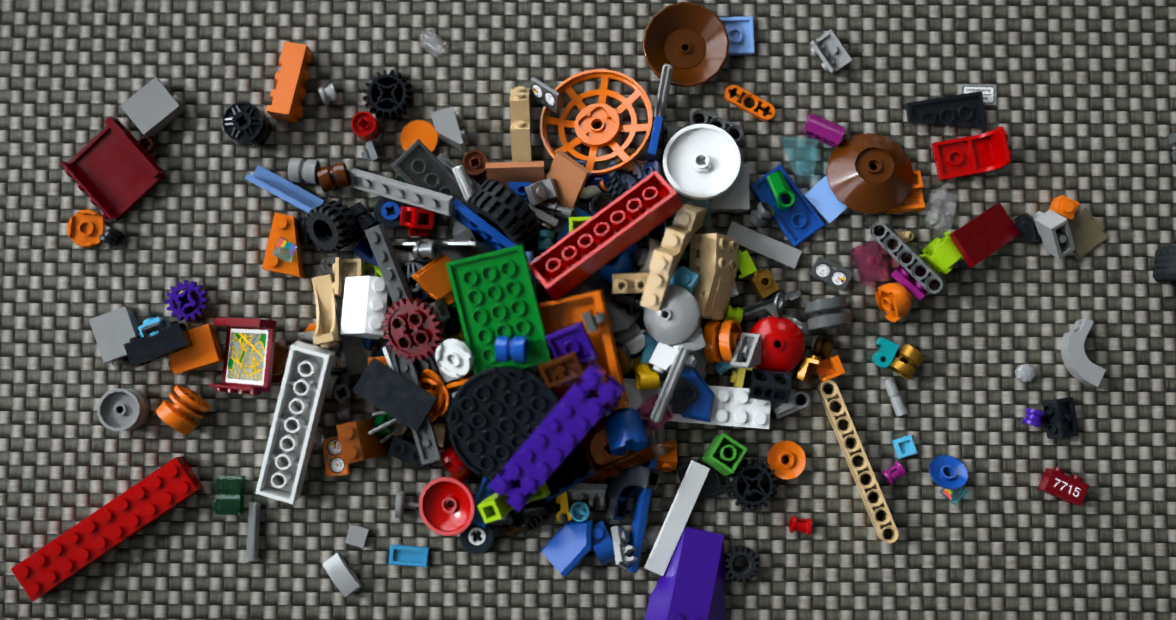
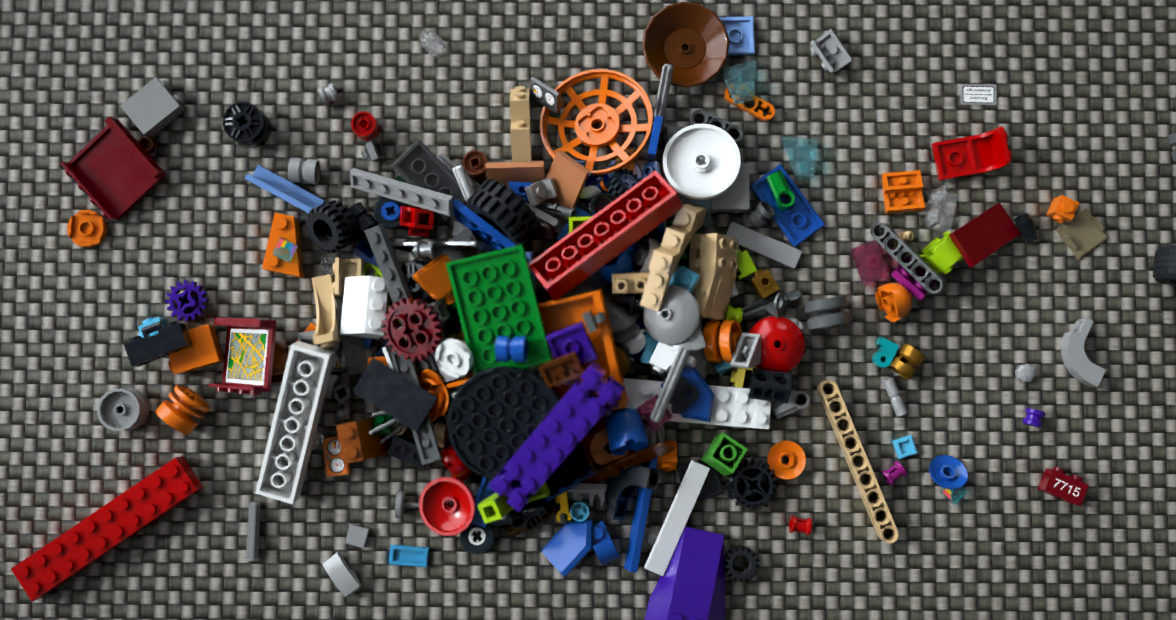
light grey brick [89,306,140,365] -> none
black wheel [99,225,124,247] -> none
clear green brick [212,475,246,515] -> none
orange wedge [266,41,313,123] -> none
black cone [297,216,312,244] -> none
reddish brown wheel [317,162,351,192] -> none
black gear [363,70,414,121] -> none
orange tile [400,120,438,153] -> none
light grey slope [431,106,469,152] -> none
medium azure wheel [535,230,555,252] -> none
light grey plate [611,525,637,569] -> none
yellow piece [631,356,660,390] -> none
pearl gold bracket [796,355,826,383] -> none
magenta brick [801,112,845,148] -> none
light blue tile [804,175,847,224] -> none
slope [809,256,854,291] -> none
dark brown wheel [813,336,834,358] -> none
orange panel [815,355,845,382] -> none
reddish brown dish [826,133,914,214] -> none
black wing [905,91,987,129] -> none
light grey hinge [1032,210,1075,259] -> none
black bracket [1042,397,1079,439] -> none
none -> clear light blue wing [721,60,756,105]

